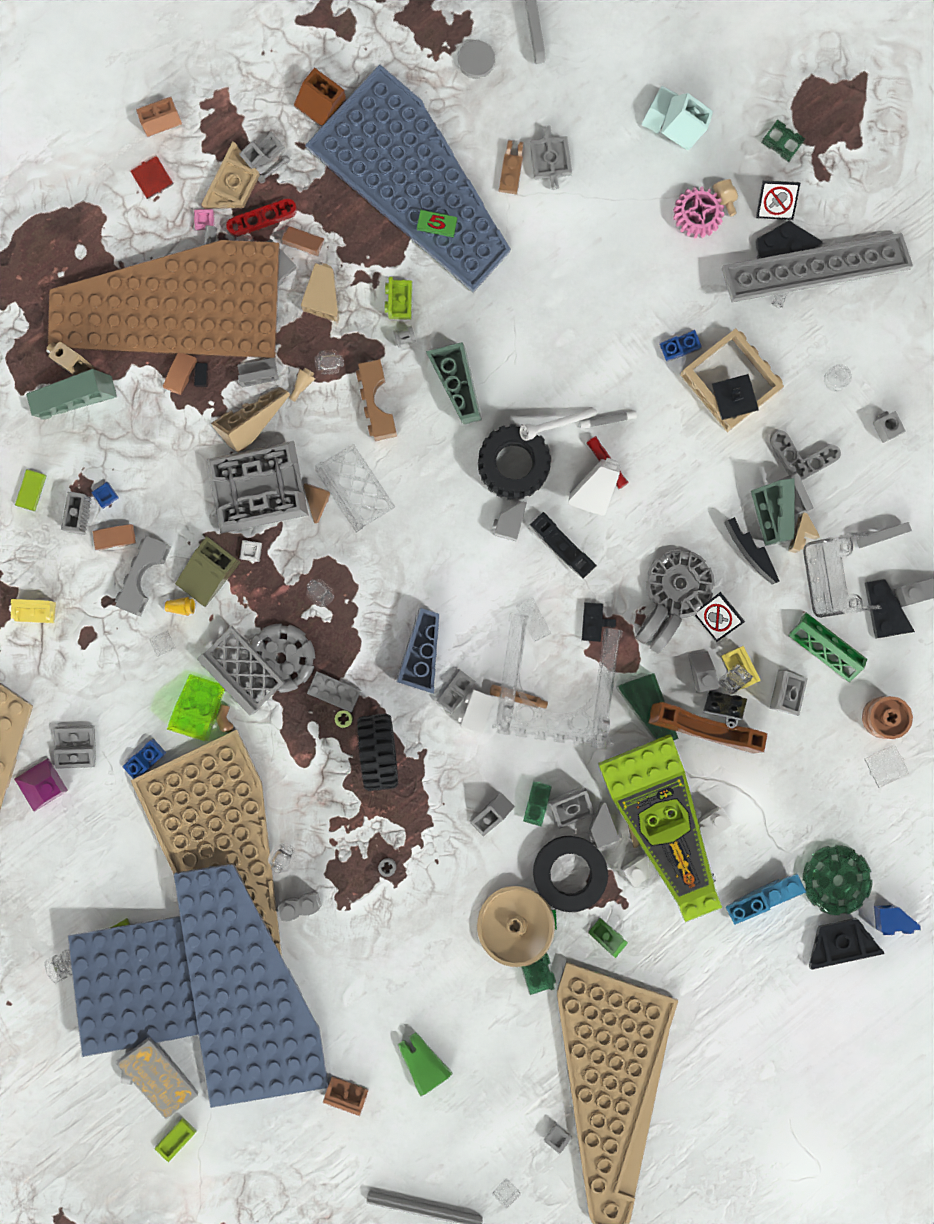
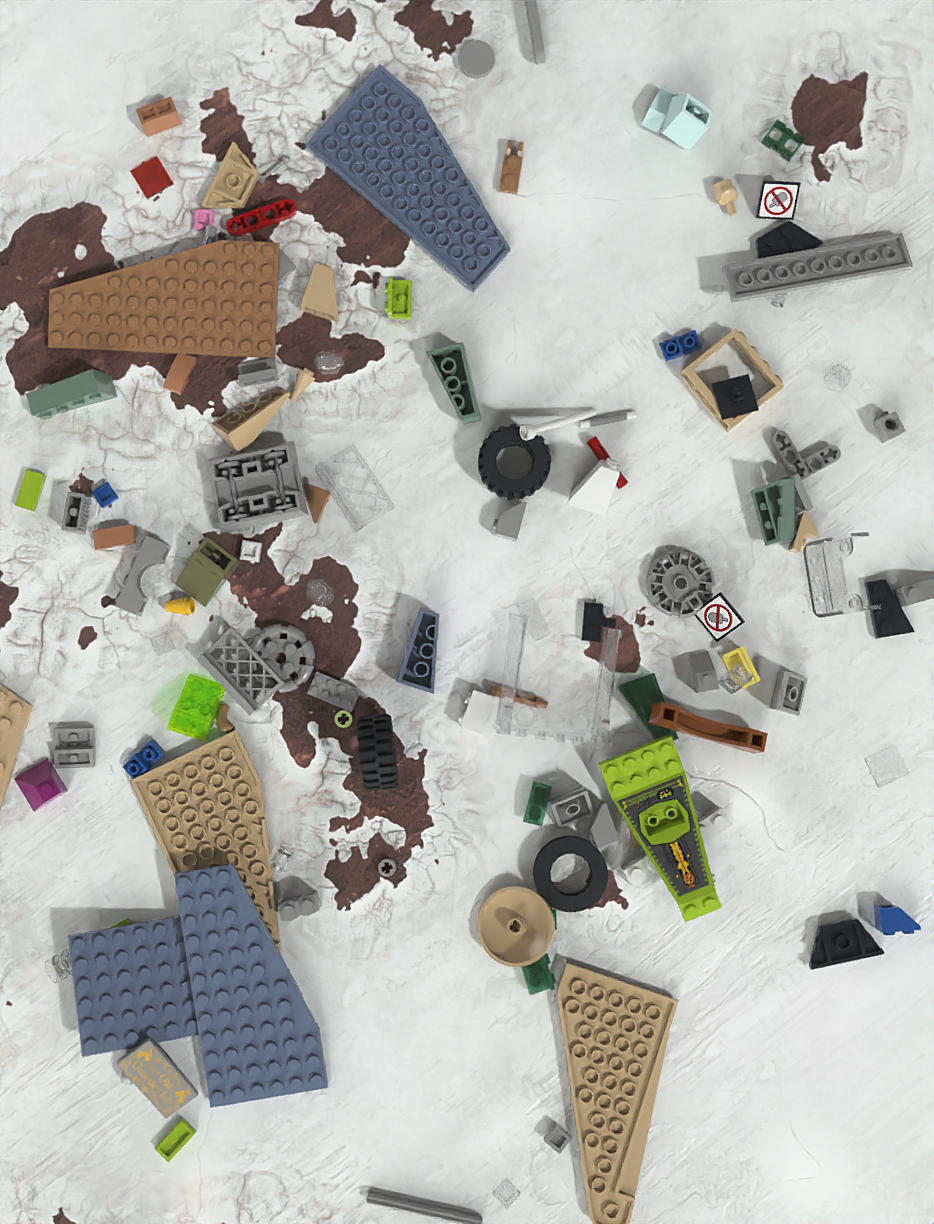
light yellow hinge [11,599,56,623] -> none
tan torso [47,342,95,376] -> none
black piece [194,363,208,387] -> none
light grey slope [239,132,285,169] -> none
nougat slope [282,226,324,256] -> none
dark orange slope [294,67,346,127] -> none
nougat hinge [322,1076,369,1116] -> none
medium nougat arch [356,359,397,441] -> none
light grey bush [393,326,416,347] -> none
bright green piece [398,1032,453,1096] -> none
bright green tile [417,210,457,238] -> none
light grey slope [436,670,476,714] -> none
light grey slope [470,793,515,837] -> none
light grey plate [530,125,572,190] -> none
black slope [530,512,597,579] -> none
bright green slope [588,918,628,958] -> none
light grey wheel [635,604,682,654] -> none
bright pink gear [673,186,724,239] -> none
black hinge [703,691,747,728] -> none
black slope [724,517,780,585] -> none
dark azure slope [726,873,806,925] -> none
green fence [788,612,867,683] -> none
clear green plate [802,845,873,916] -> none
light grey beam [856,522,912,549] -> none
nougat wheel [862,696,913,739] -> none

